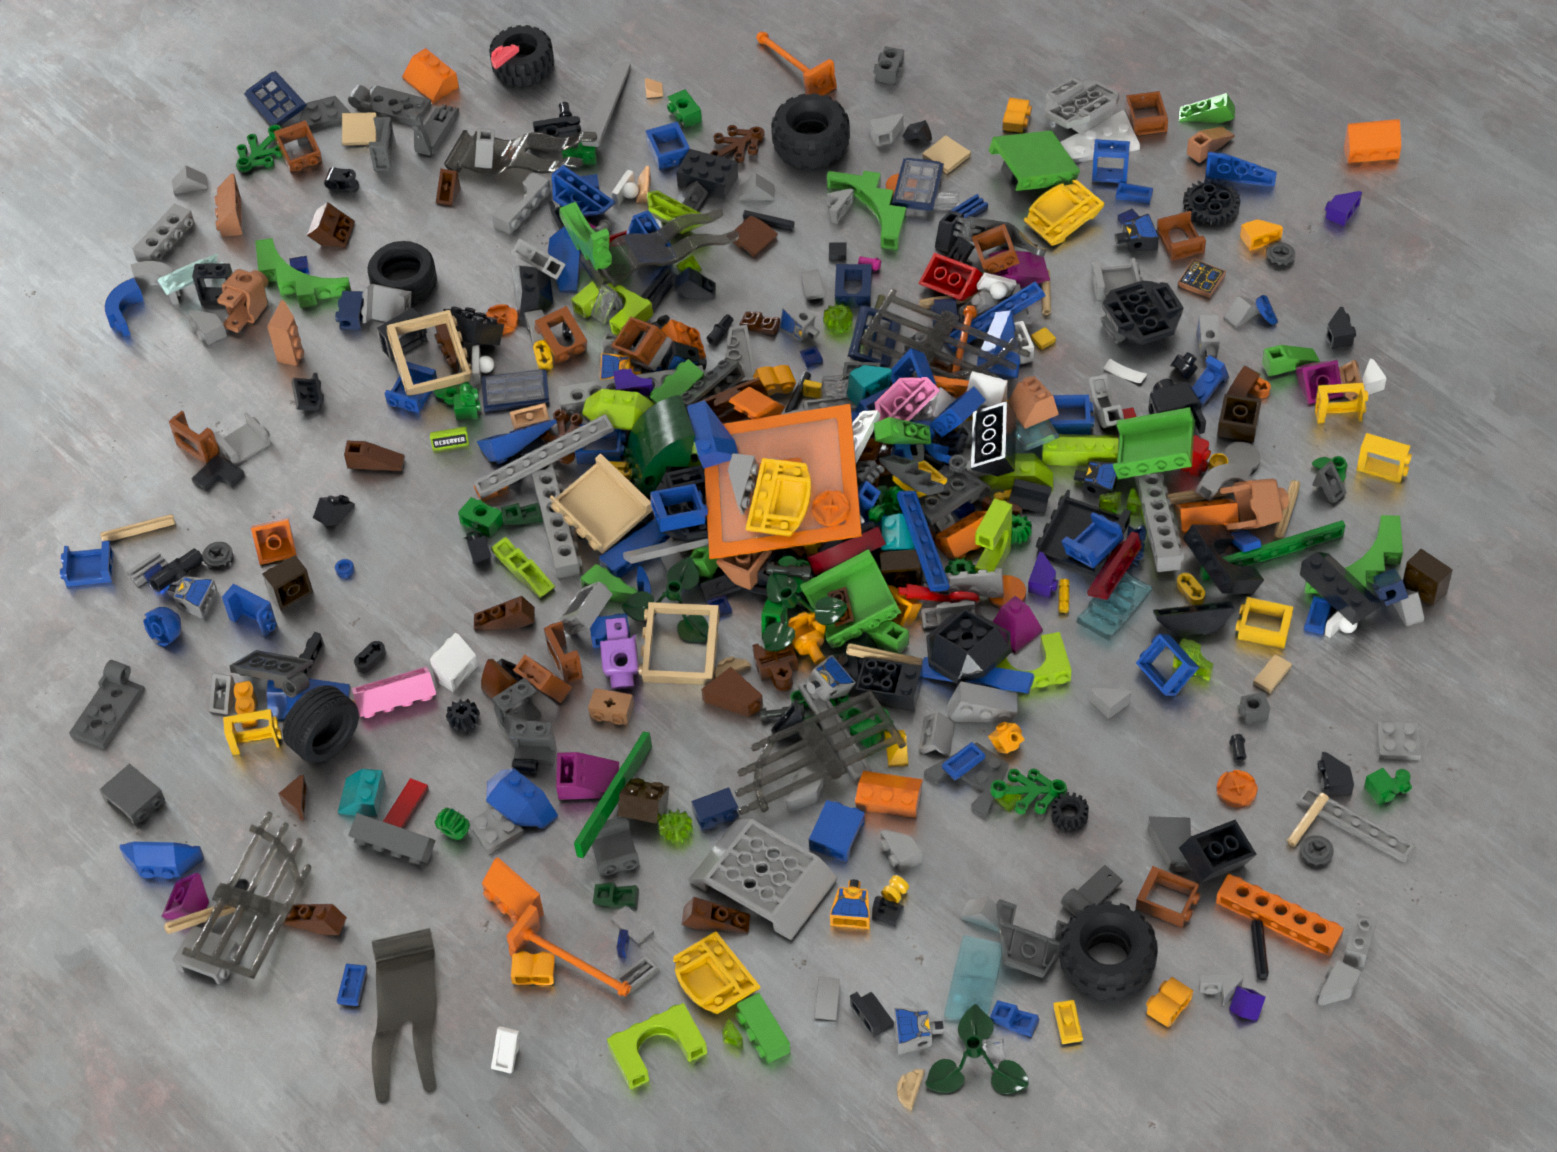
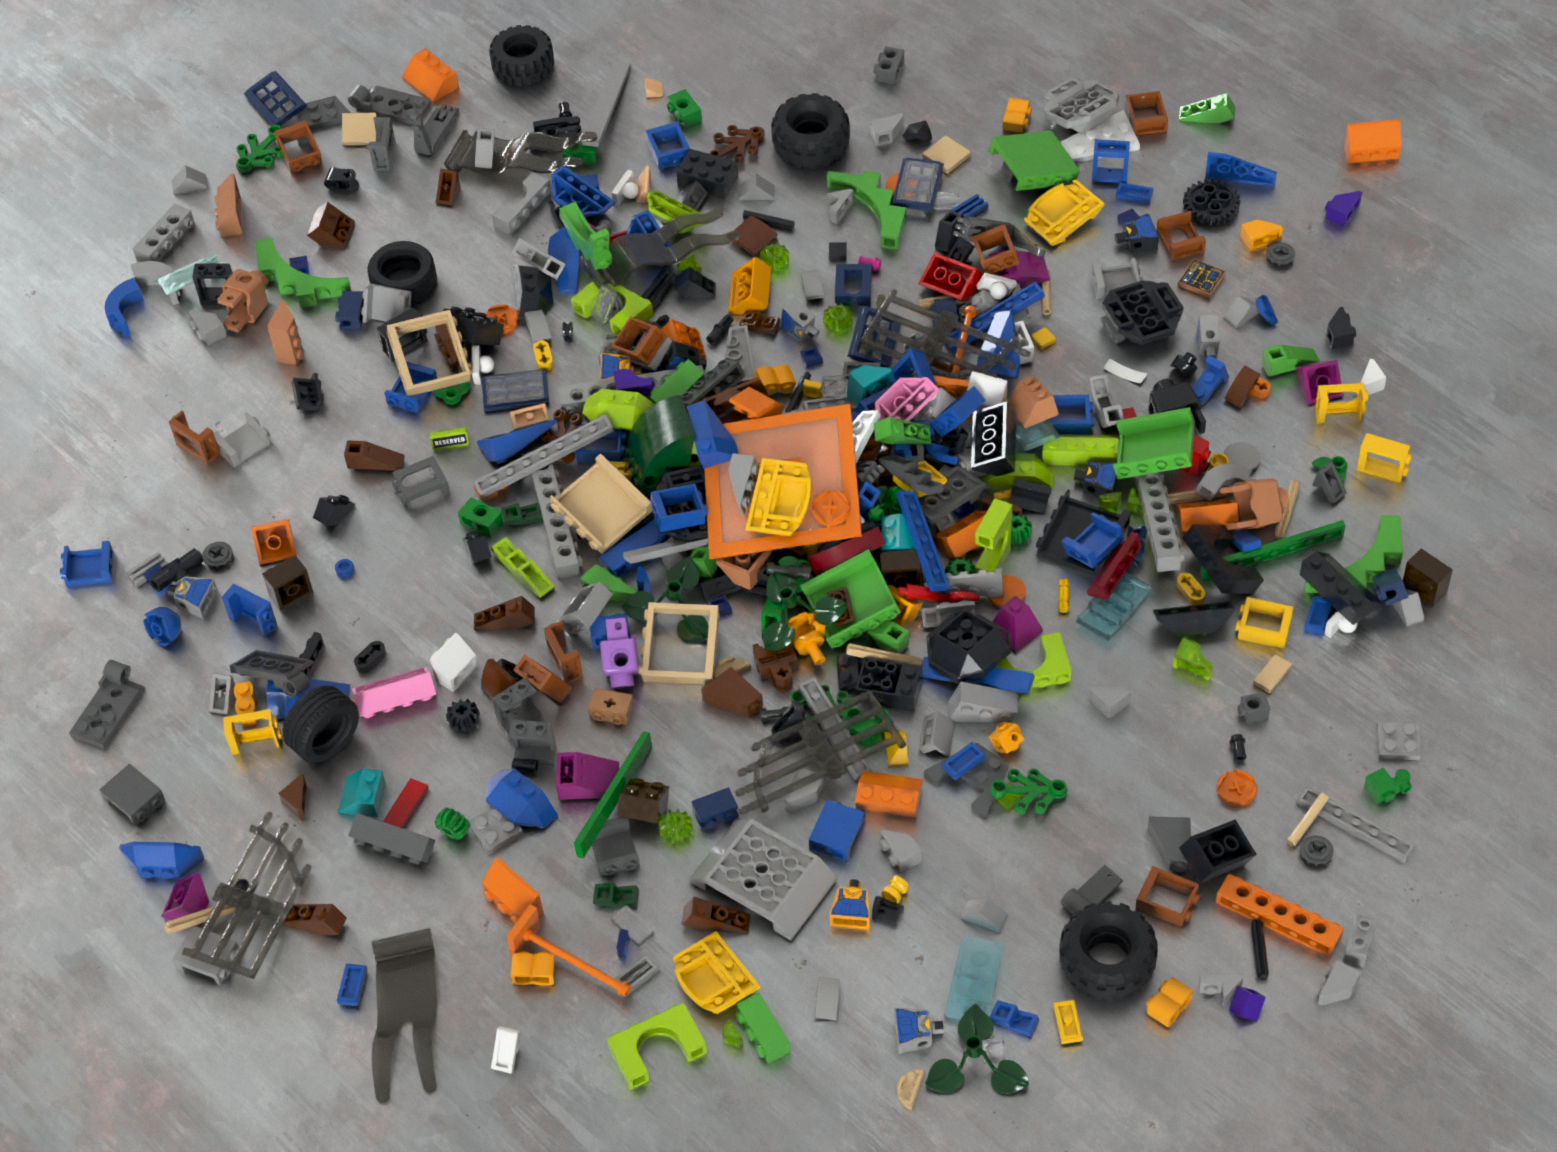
tan axle [100,514,175,541] -> none
black tile [191,455,245,490] -> none
green brick [453,384,481,420] -> none
coral tile [491,45,519,70] -> none
dark orange panel [534,306,587,363] -> none
orange tile [756,31,837,96] -> none
torso [806,655,856,700] -> none
black panel [850,992,894,1038] -> none
dark grey plate [949,455,967,473] -> none
dark grey wing [996,899,1067,978] -> none
dark purple slope [1028,551,1059,598] -> none
black tyre [1051,792,1089,832] -> none
blue window [1136,634,1199,696] -> none
nougat slope [1187,127,1235,163] -> none
dark brown brick [1217,394,1262,442] -> none
black slope [1317,752,1354,797] -> none
medium nougat panel [1339,360,1363,401] -> none
none -> dark grey panel [392,456,450,510]
none -> light orange slope [728,257,771,315]
none -> clear neon green gear [760,242,789,272]

